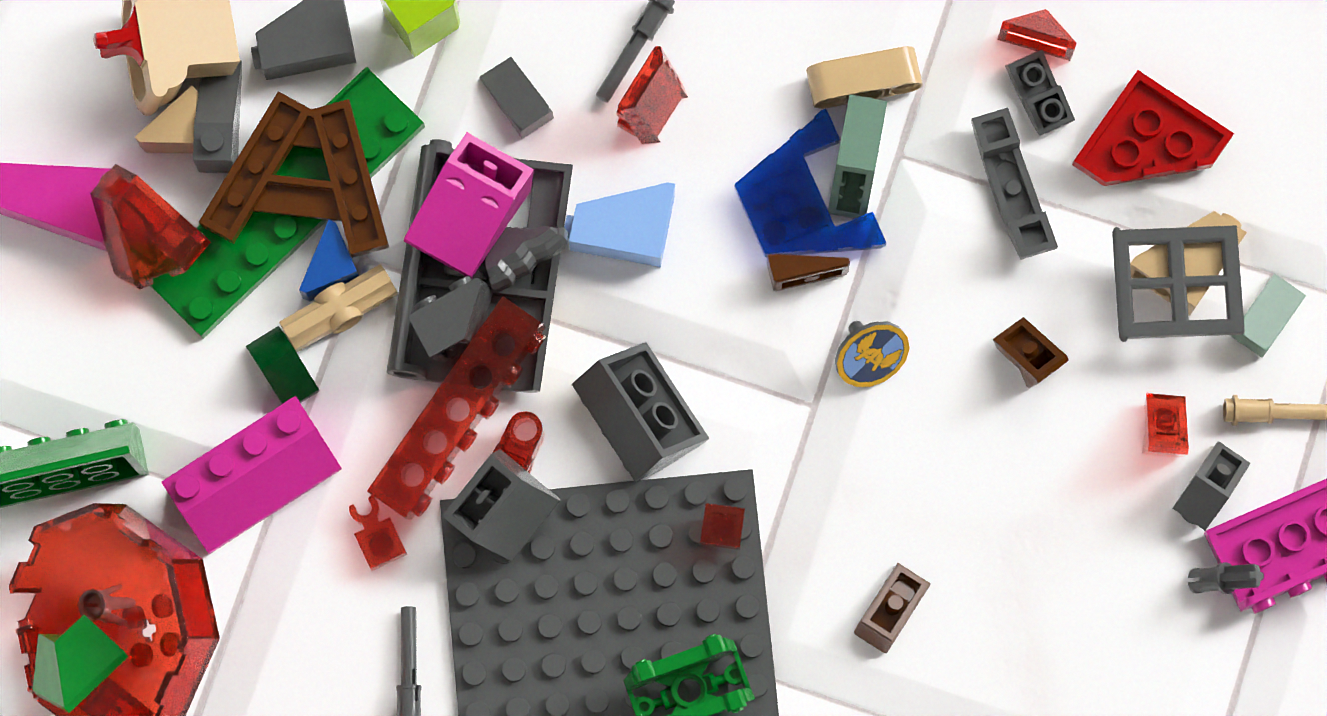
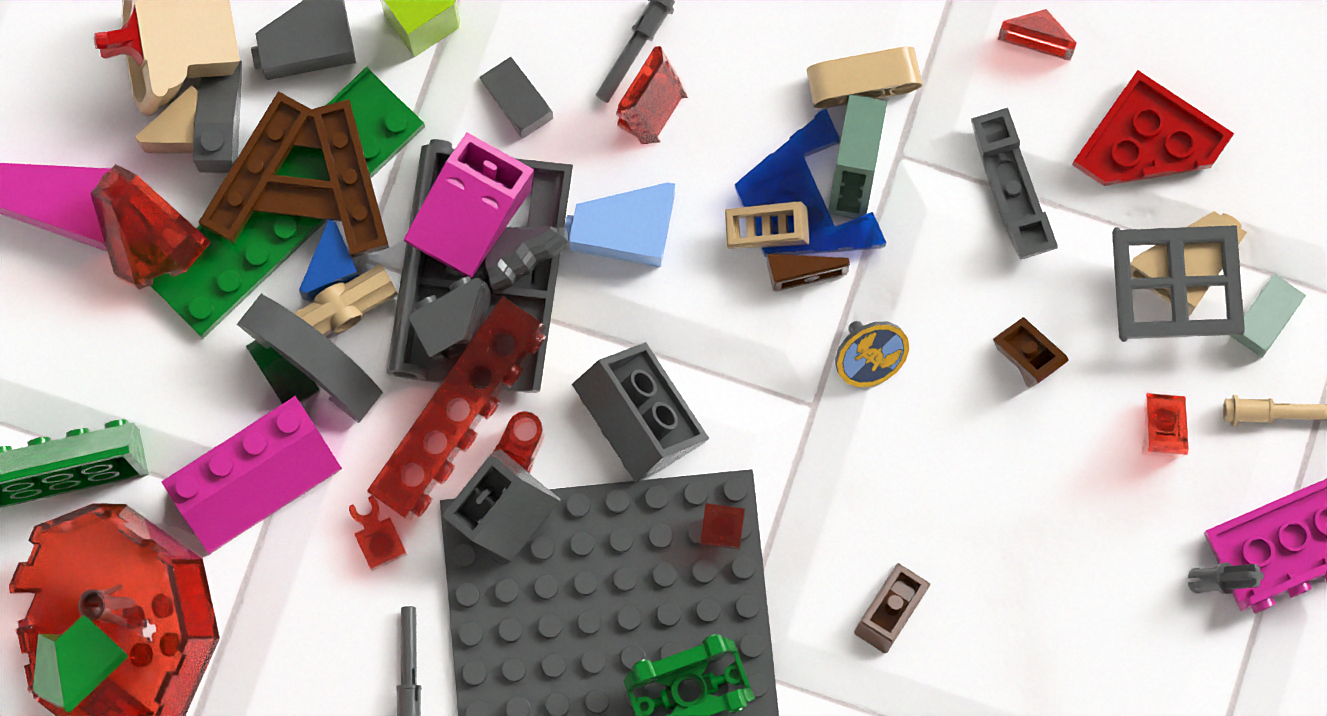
dark grey slope [1005,50,1075,136] -> none
dark grey slope [1172,441,1251,531] -> none
none -> dark grey slope [236,293,383,423]
none -> tan slope [725,201,809,249]

